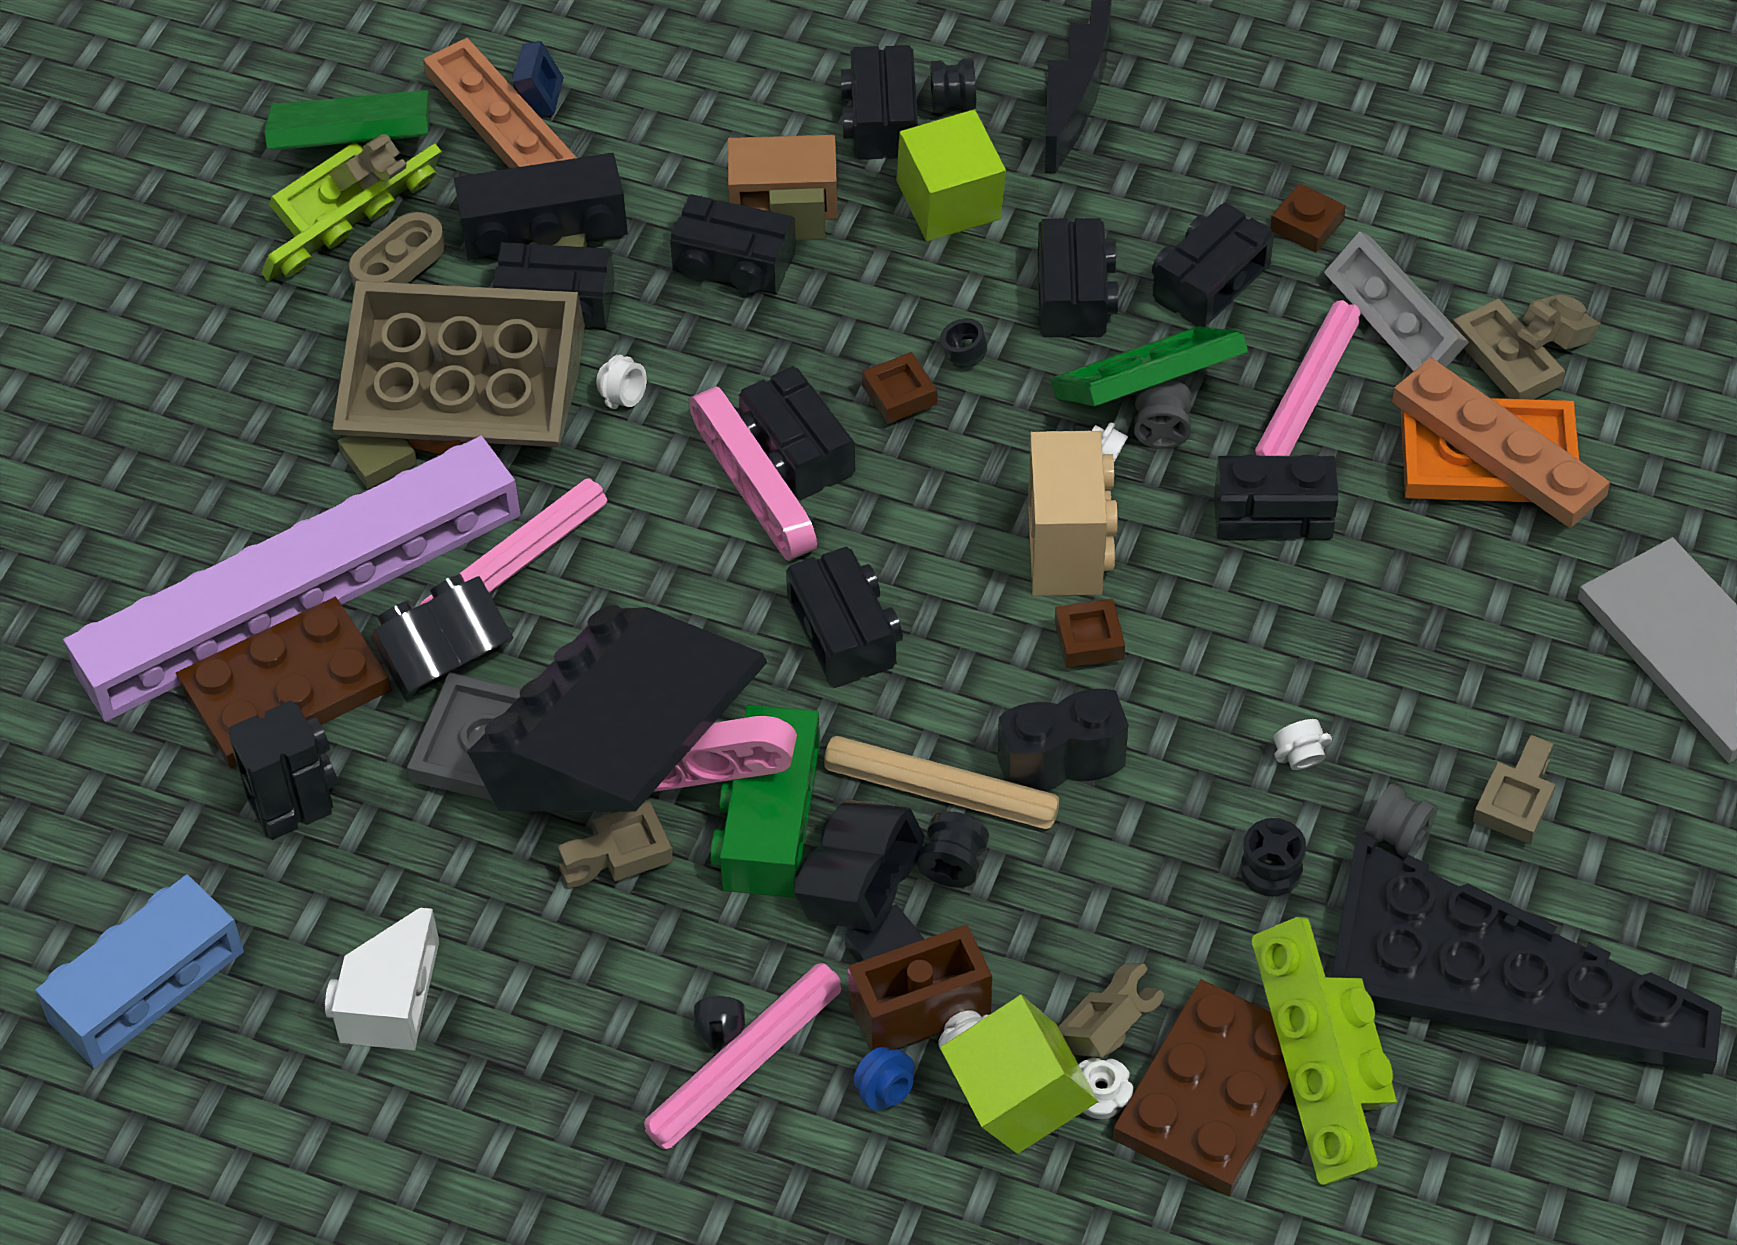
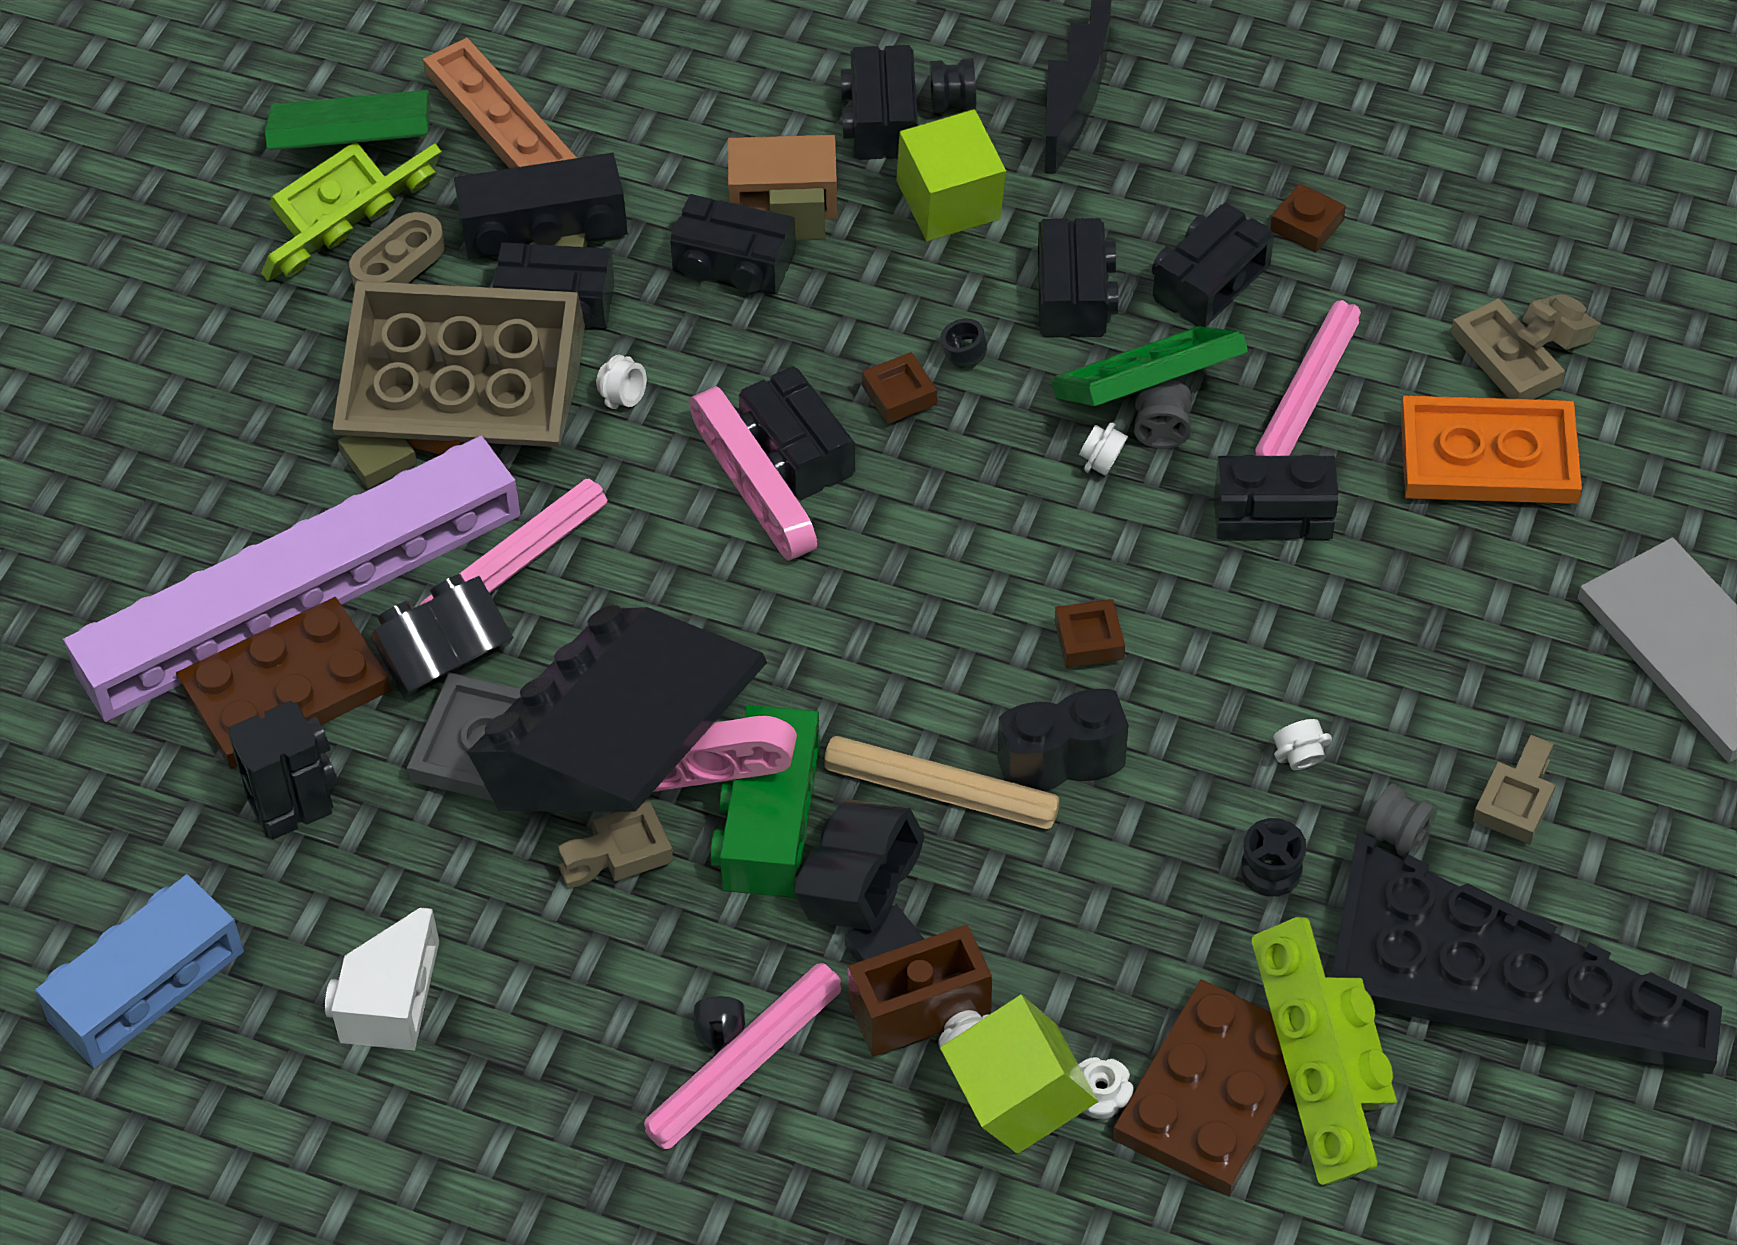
dark tan plate [329,134,407,192] -> none
dark blue plate [512,41,564,117] -> none
black brick [786,546,903,688] -> none
blue plate [854,1047,914,1111] -> none
black wheel [917,811,990,888] -> none
tan brick [1028,431,1117,596] -> none
dark tan plate [1058,963,1165,1058] -> none
light grey plate [1324,231,1469,371] -> none
nougat plate [1392,357,1610,529] -> none

